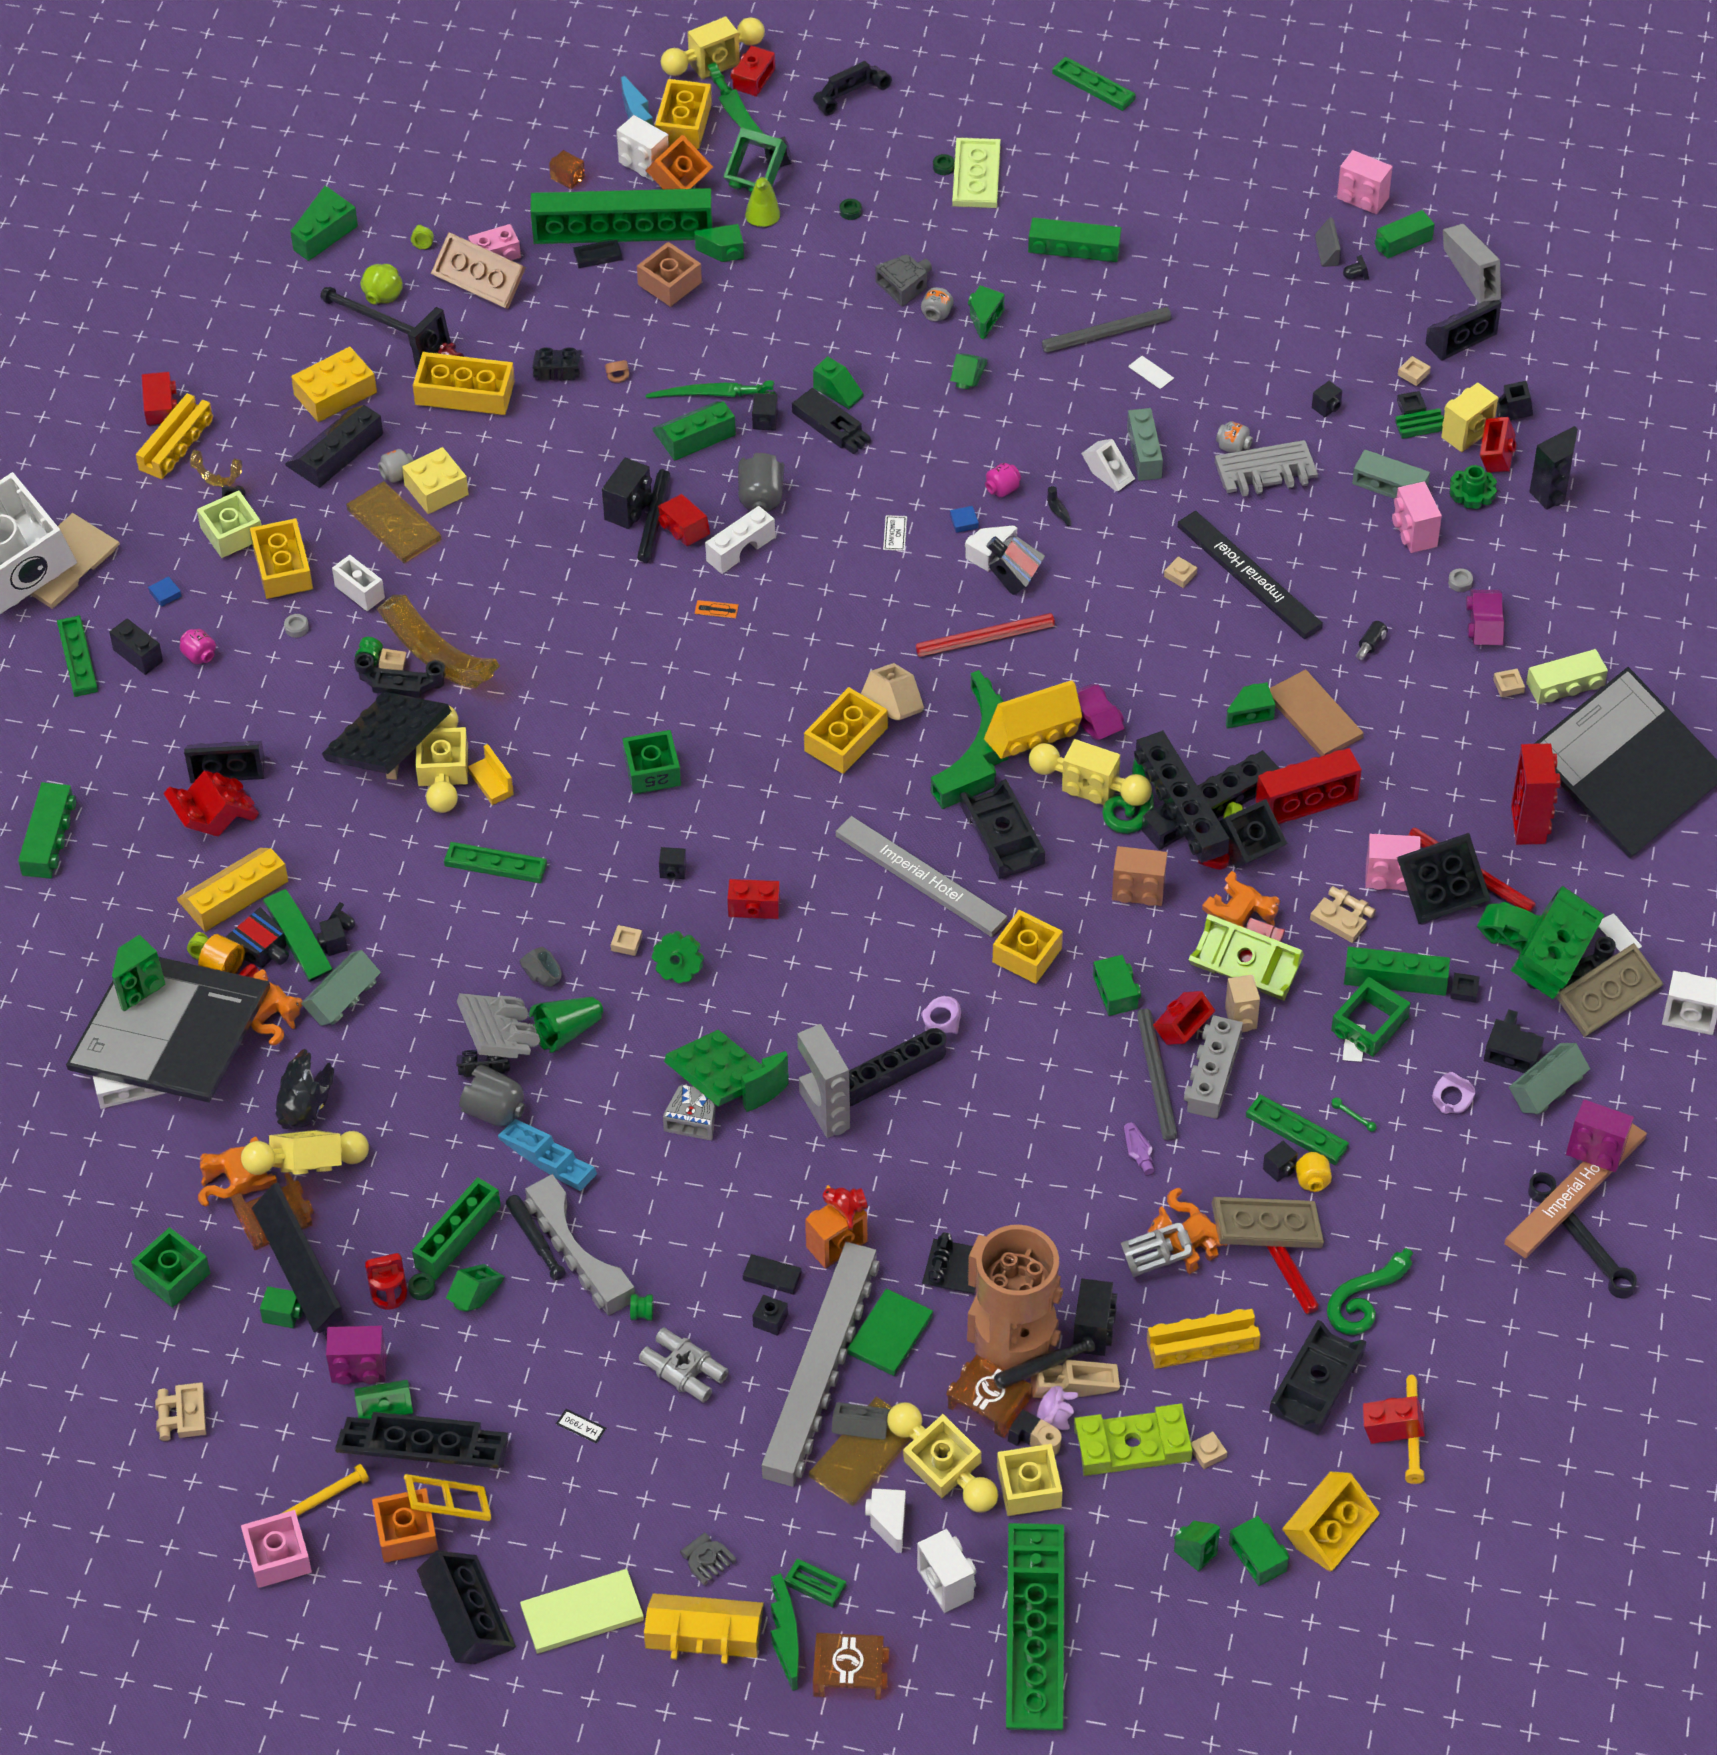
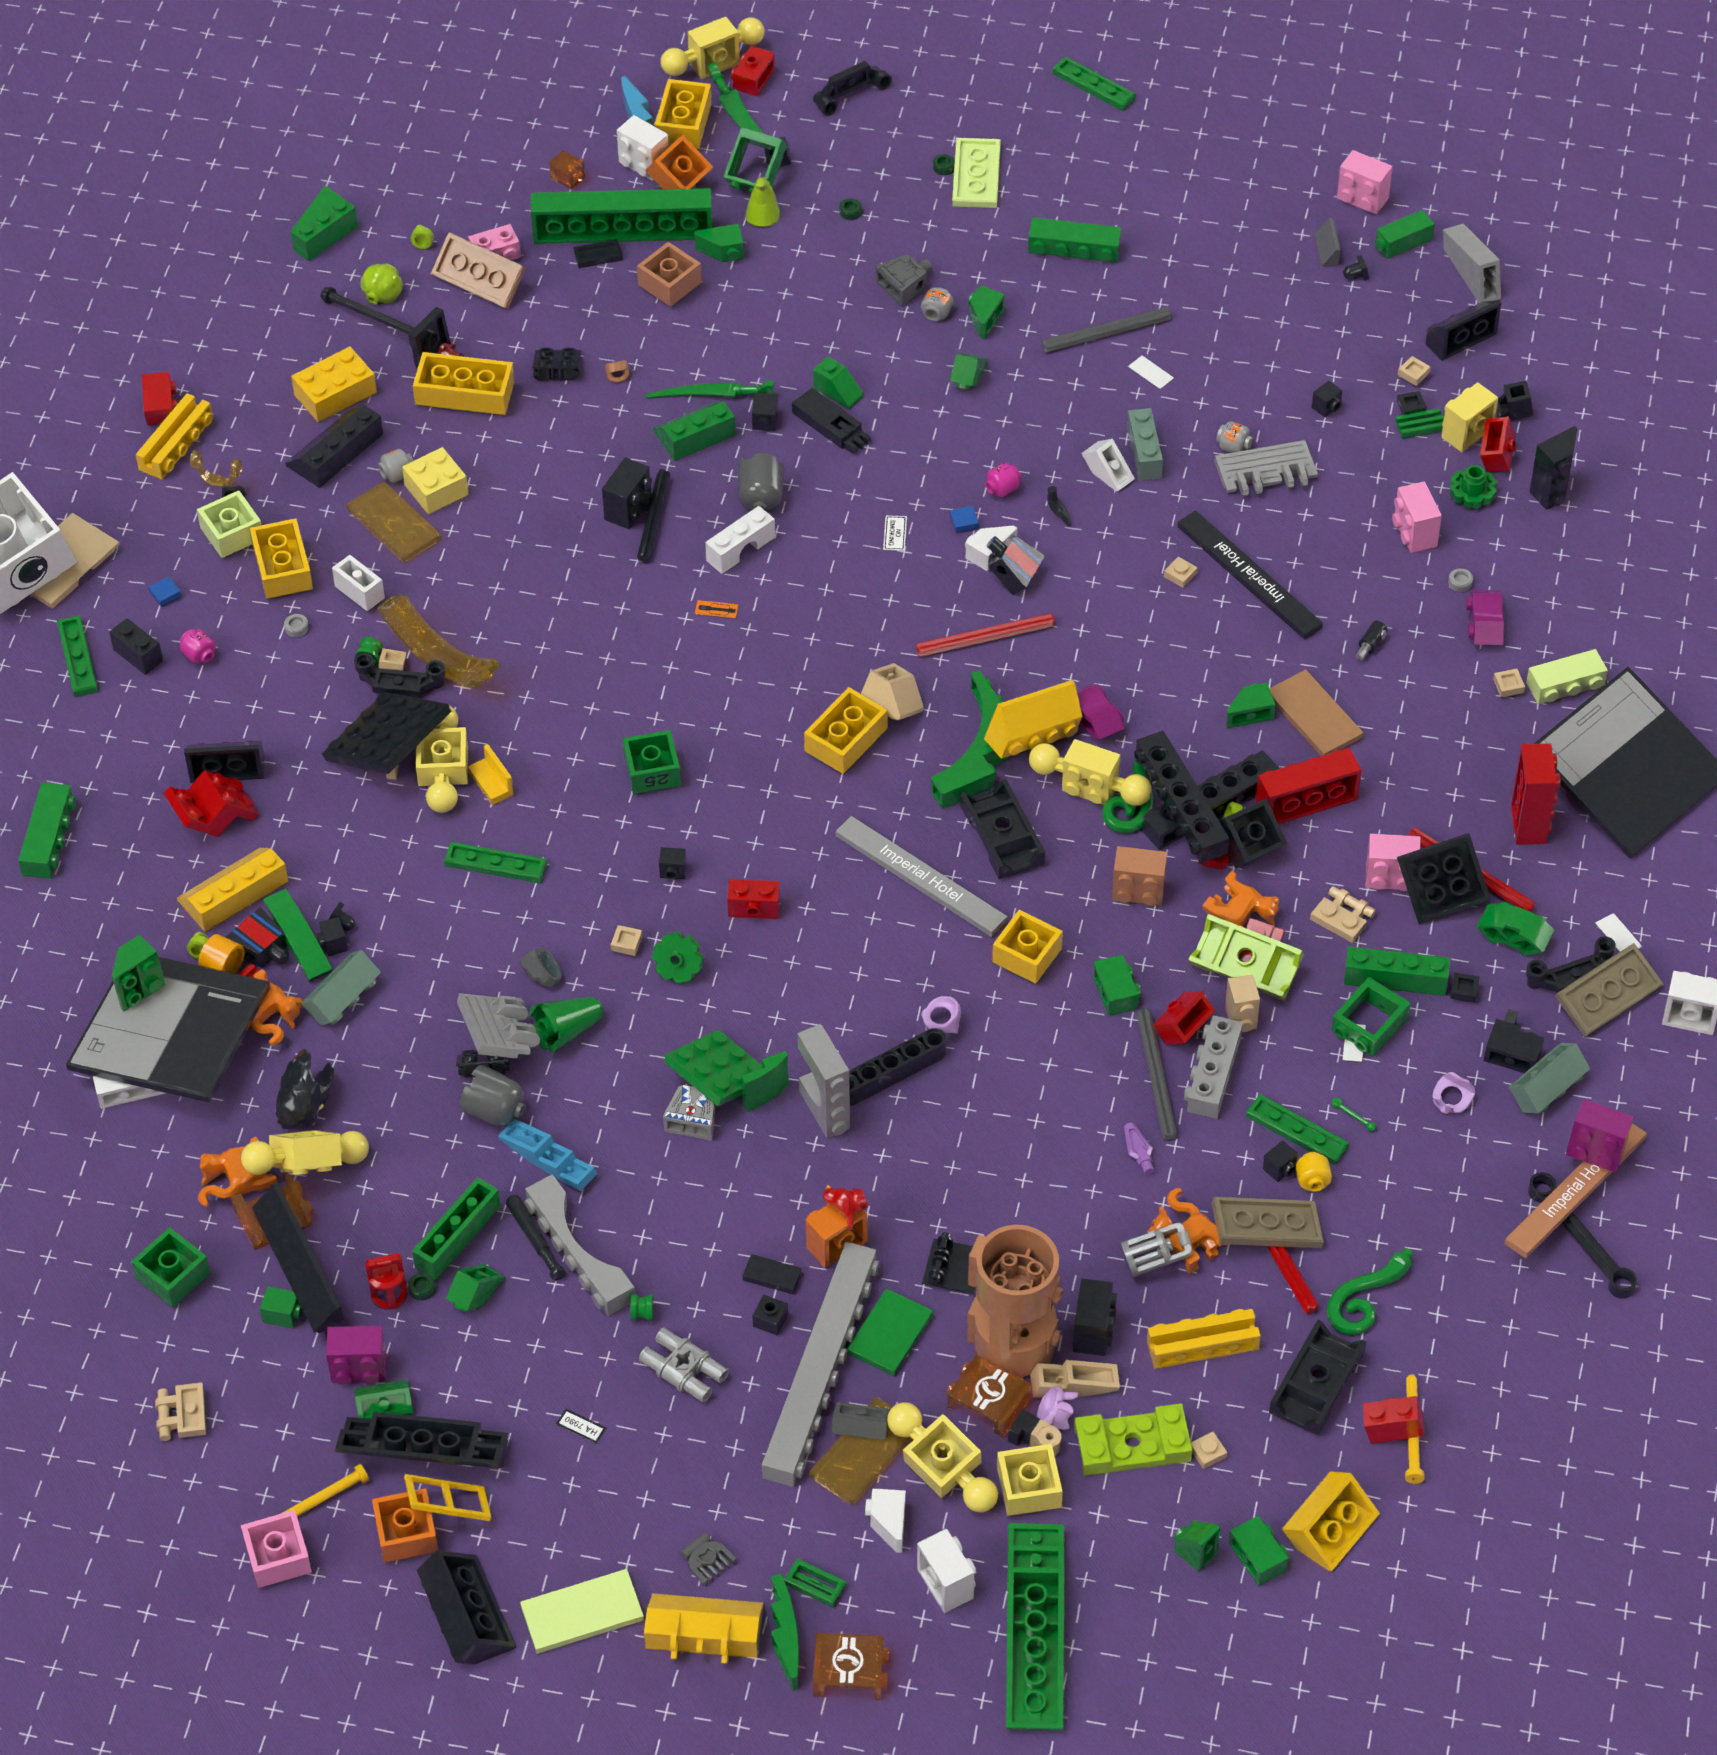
red brick [658,494,710,546] -> none
black piece [994,1336,1095,1389] -> none
sand green brick [1352,449,1430,499] -> none
green hinge [1510,885,1605,999] -> none

